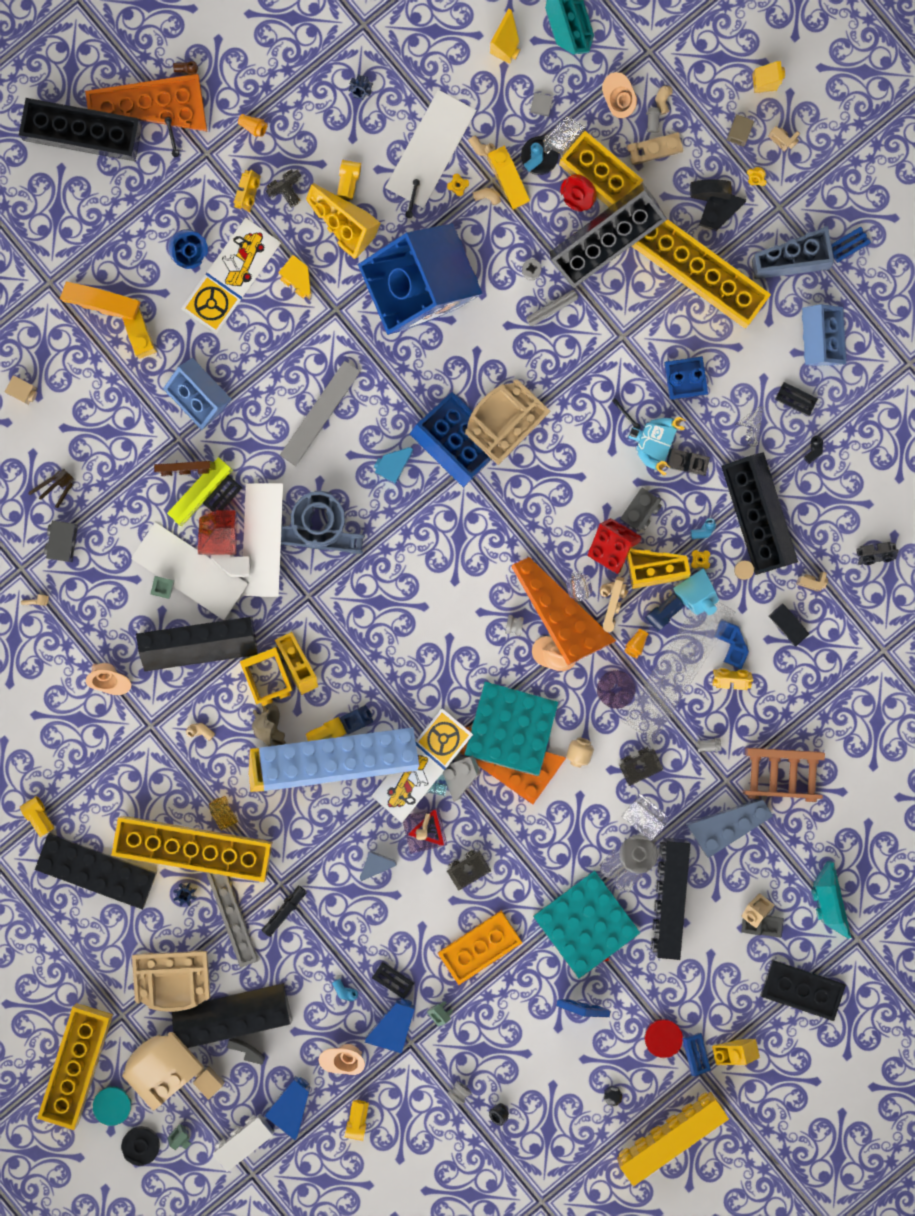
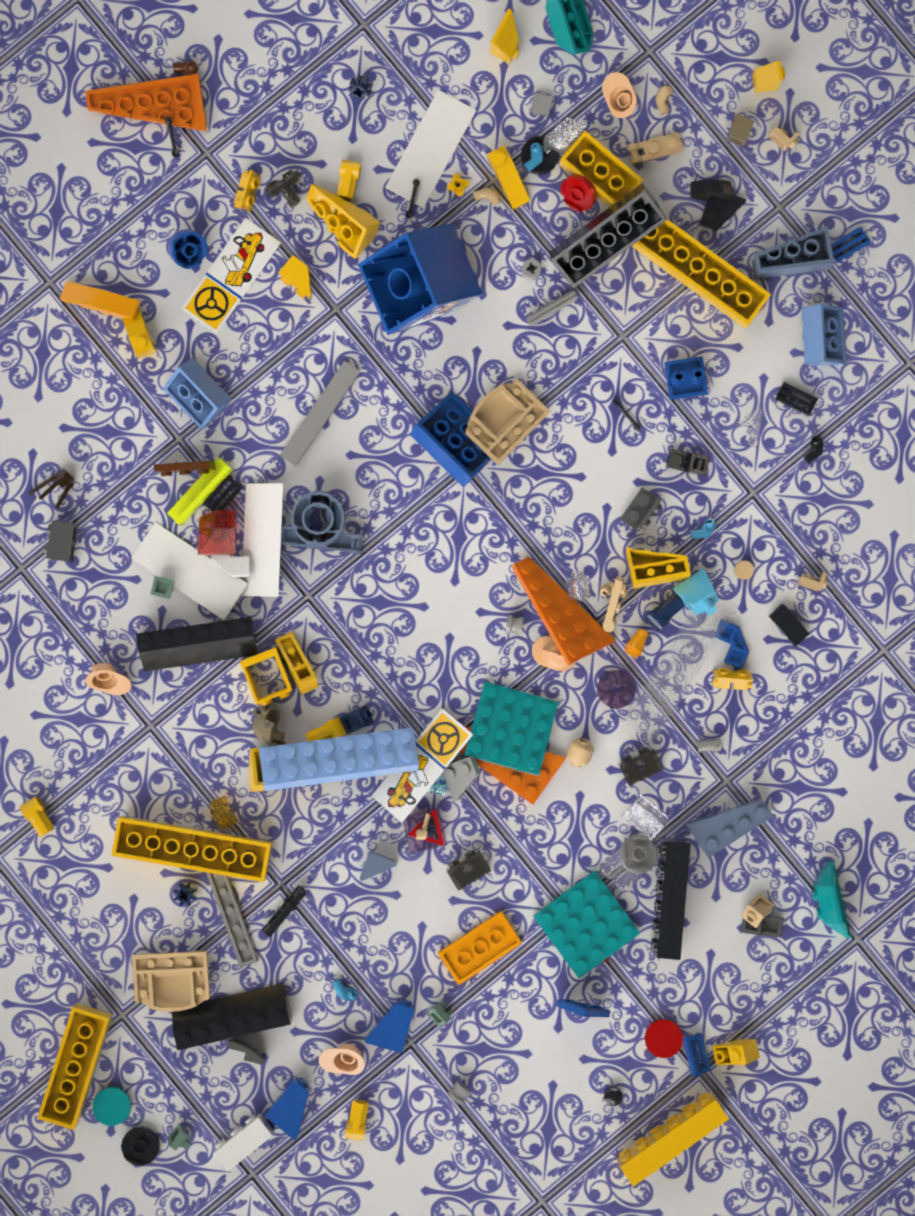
tan brick [4,375,37,405] -> none
black brick [19,98,143,162] -> none
tan hand [21,594,49,606] -> none
black plate [35,833,157,910] -> none
tan slope [122,1032,204,1111] -> none
tan arm [186,723,215,741] -> none
tan brick [193,1066,225,1100] -> none
light orange cone [238,114,268,137] -> none
black tile [372,961,415,999] -> none
dark azure slope [373,447,413,484] -> none
tan arm [468,135,495,157] -> none
black tile [489,1103,509,1126] -> none
red bracket [587,518,642,574] -> none
medium azure torso [628,417,686,475] -> none
light grey pin [646,107,661,133] -> none
yellow plate [691,550,710,569] -> none
black slope [721,452,798,575] -> none
nougat fence [743,748,825,802] -> none
yellow plate [747,167,767,186] -> none
black tile [760,959,846,1021] -> none
black hinge [856,541,899,565] -> none

